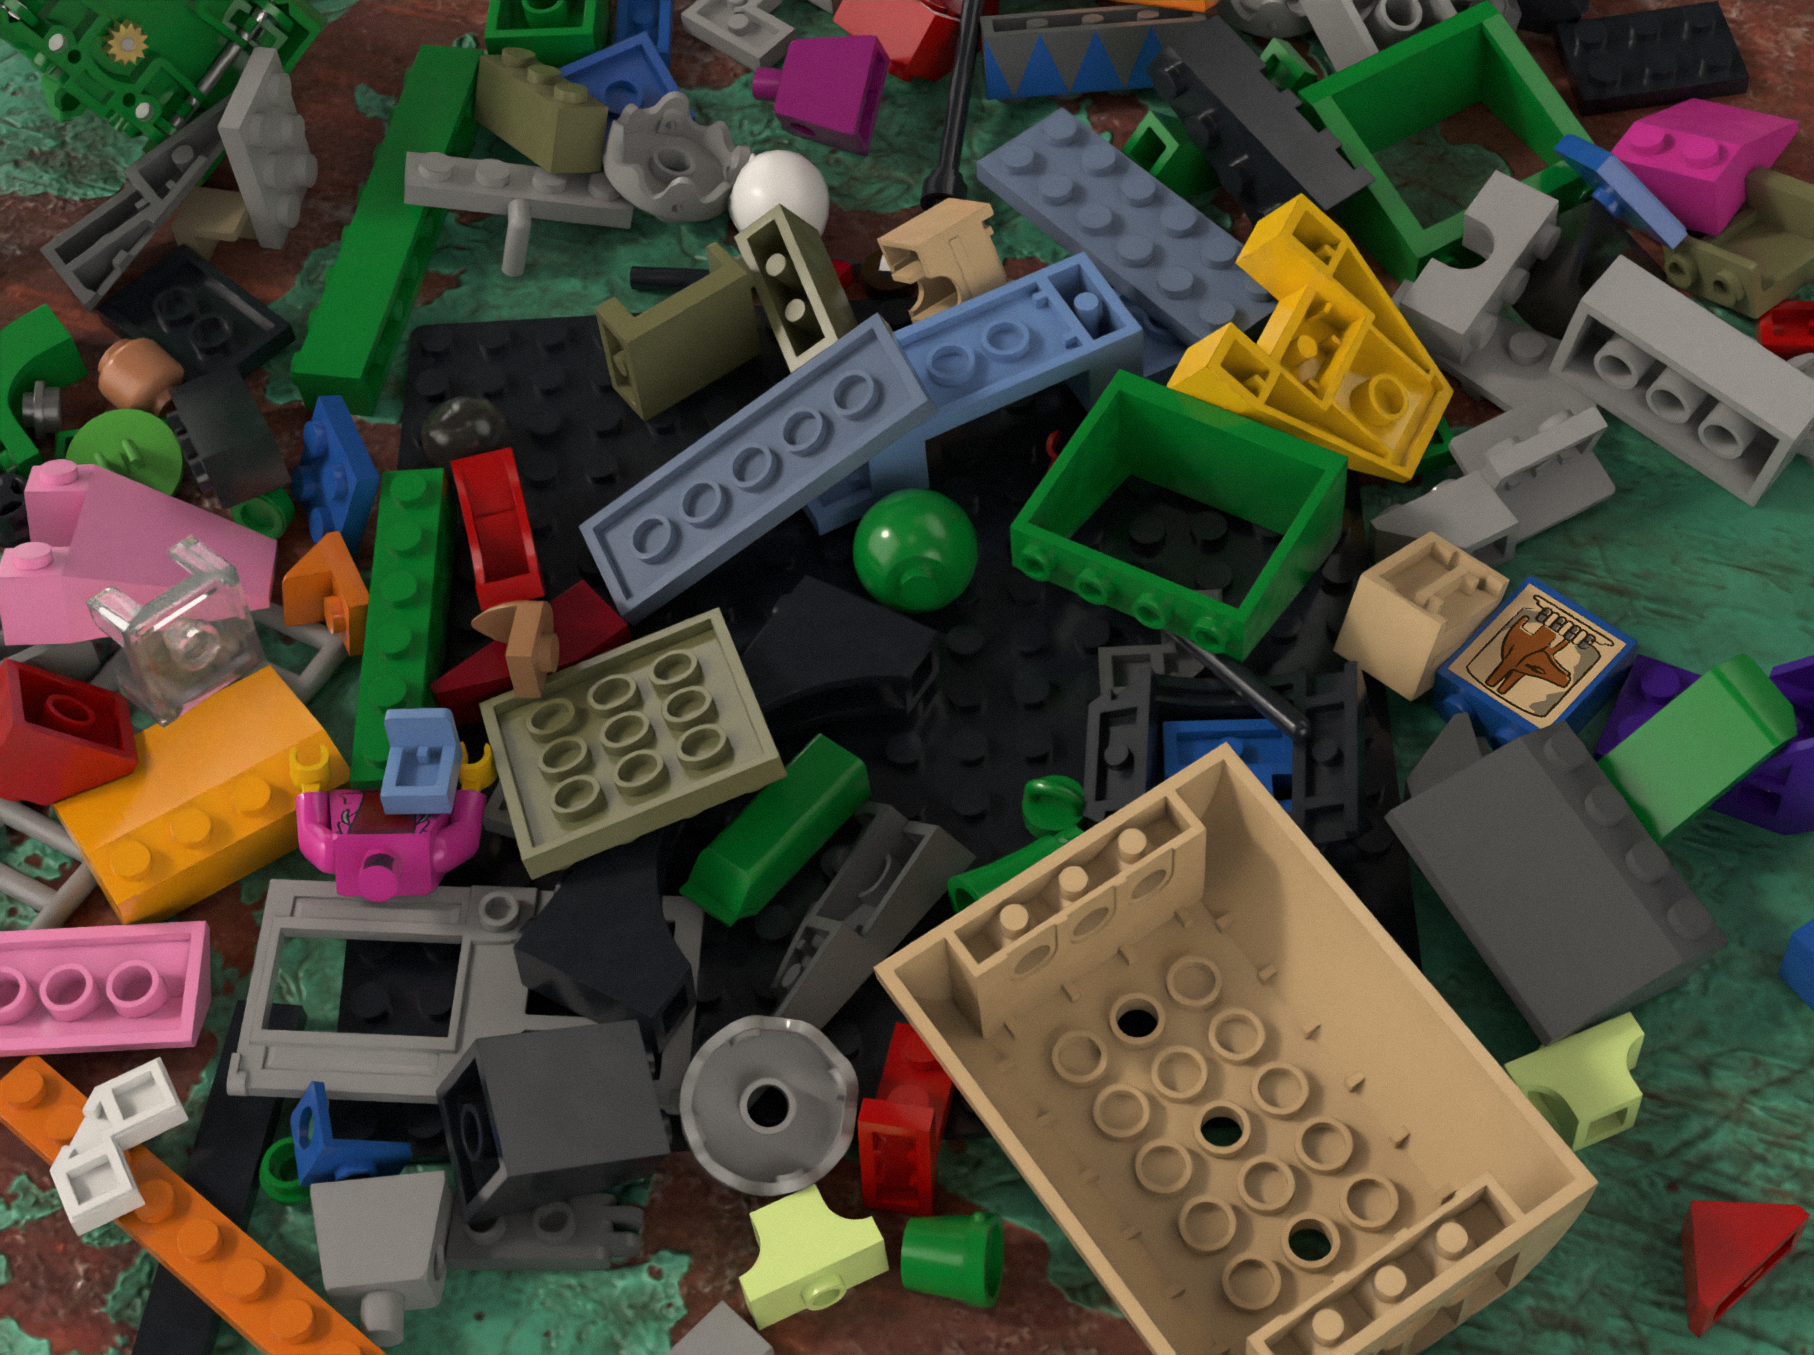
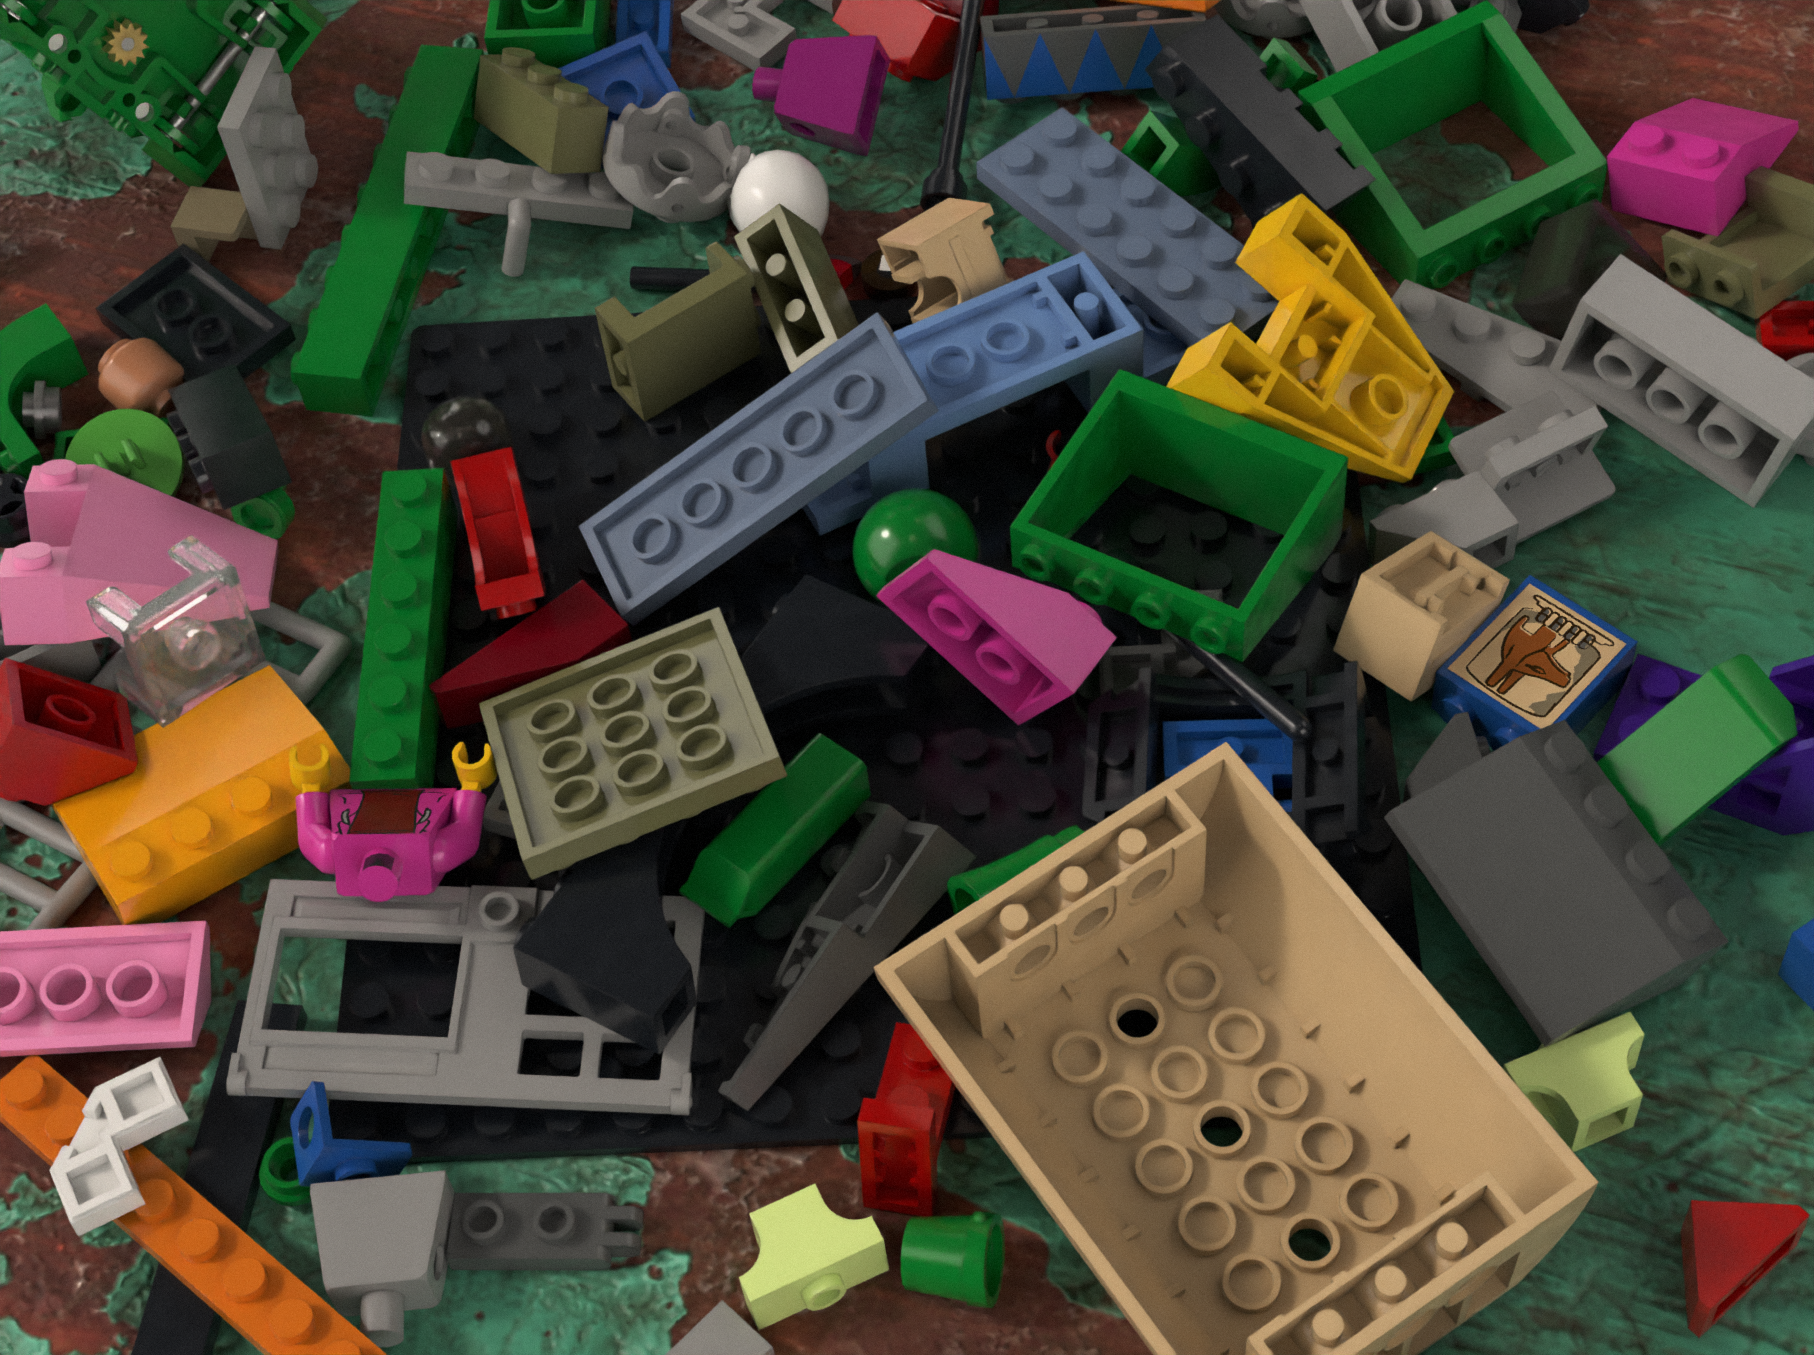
dark grey wedge [40,91,234,312] -> none
orange slope [282,531,369,656] -> none
blue plate [291,395,380,562] -> none
medium blue bracket [380,708,463,815] -> none
black slope [435,1019,672,1225] -> none
medium nougat plate [471,600,559,699] -> none
light grey plate [679,1015,859,1197] -> none
green tile [1022,775,1087,839] -> none
light grey arch [1400,170,1561,365] -> none
black plate [1553,1,1750,117] -> none
blue plate [1553,134,1688,249] -> none
none -> dark pink slope [876,549,1117,726]

